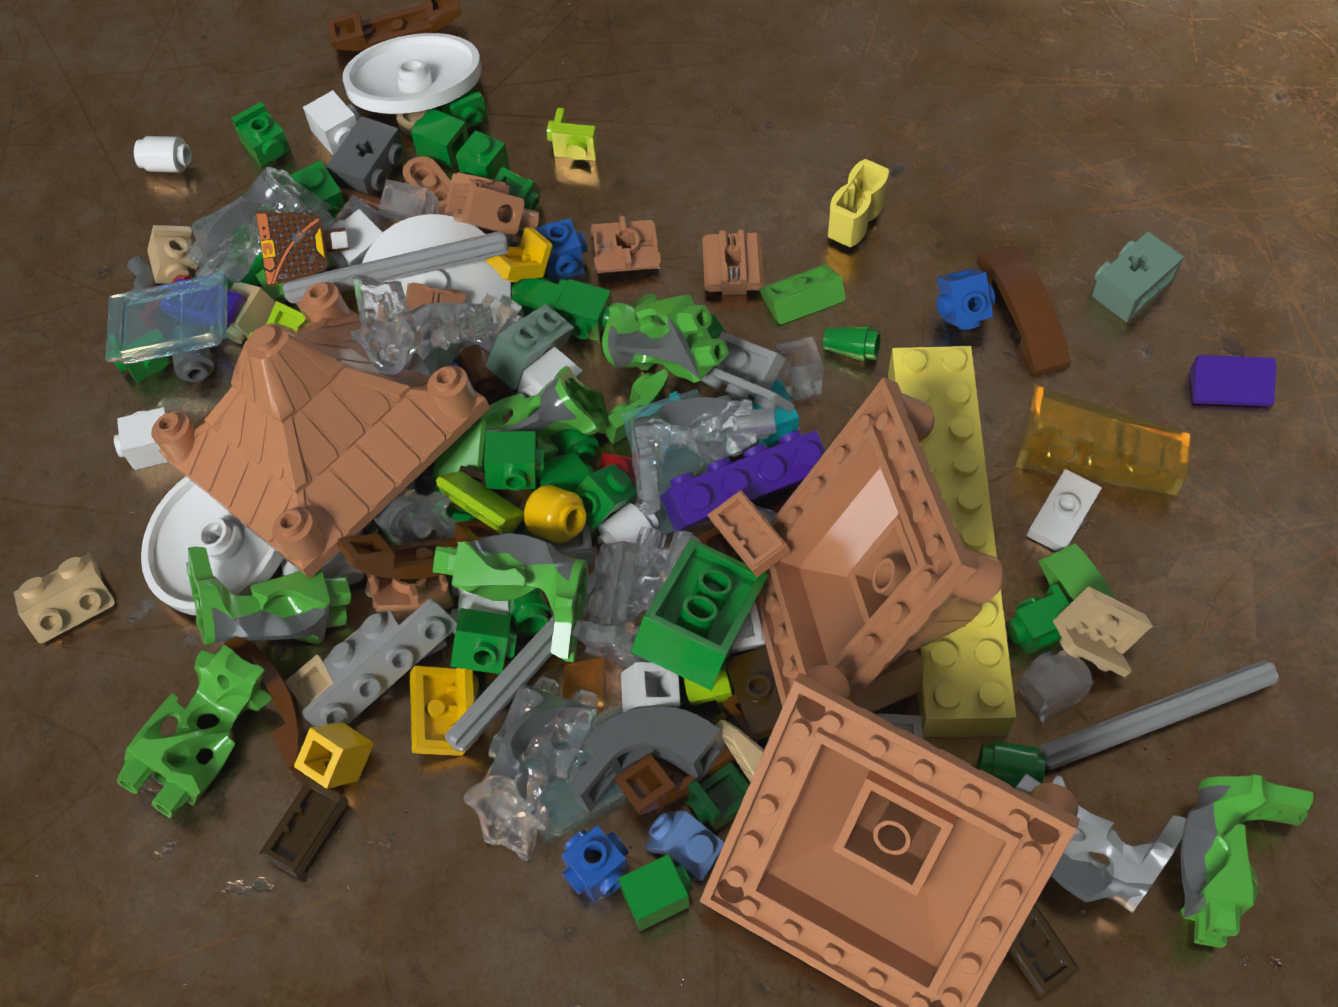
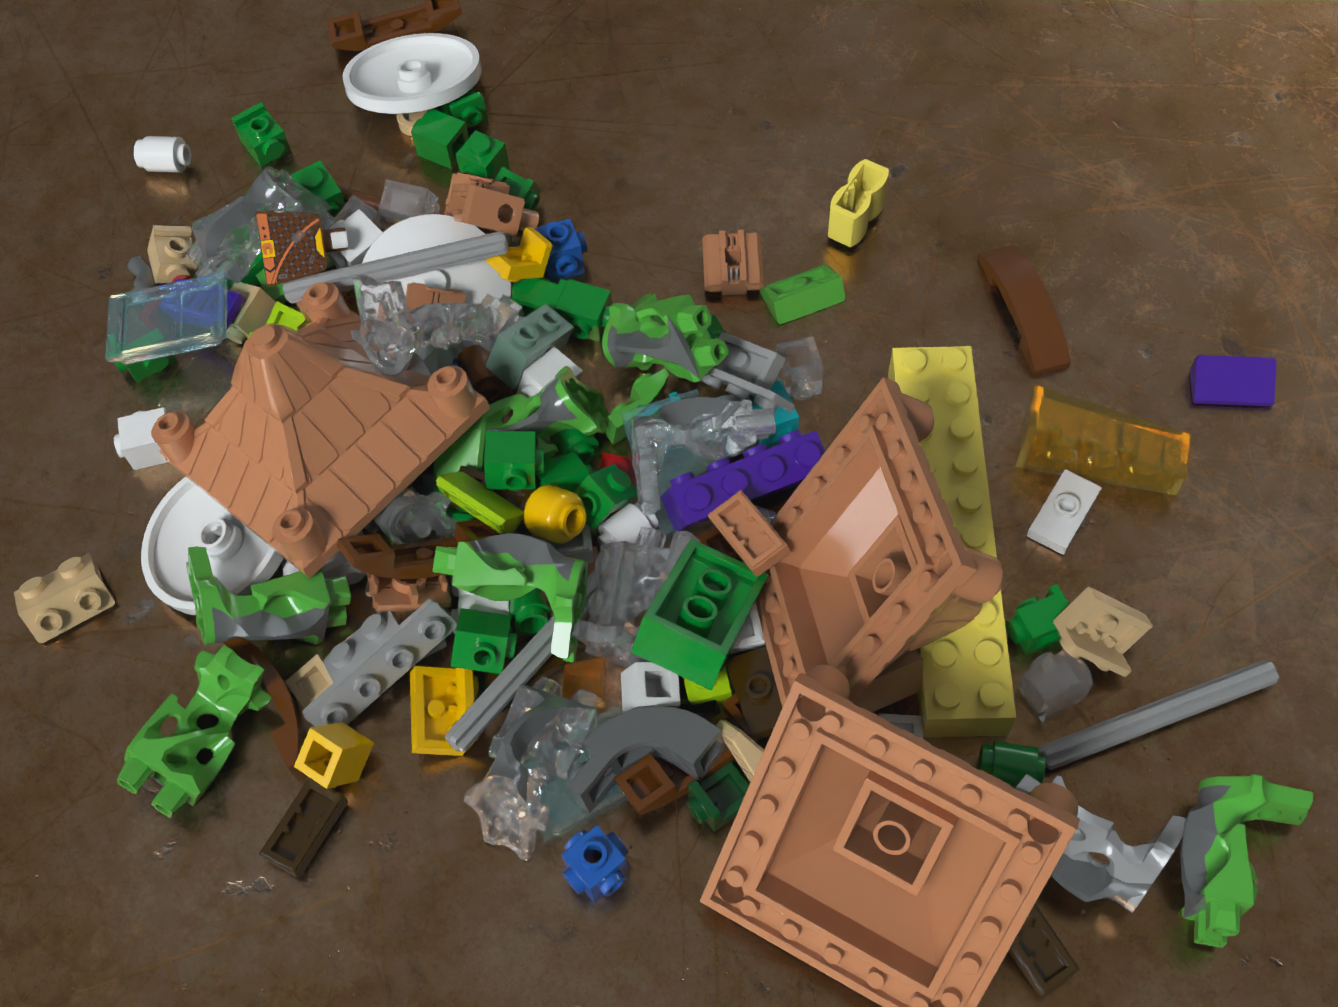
dark grey brick [170,325,214,382] -> none
white brick [303,90,360,155] -> none
dark grey brick [326,116,404,196] -> none
nougat plate [403,156,451,215] -> none
lime bracket [547,108,598,161] -> none
nougat piece [590,216,661,273] -> none
green brick [618,854,693,931] -> none
medium blue bracket [645,811,725,881] -> none
green cone [823,325,881,363] -> none
blue brick [936,268,995,330] -> none
bright green slope [1038,543,1117,604] -> none
sand green brick [1092,231,1184,323] -> none

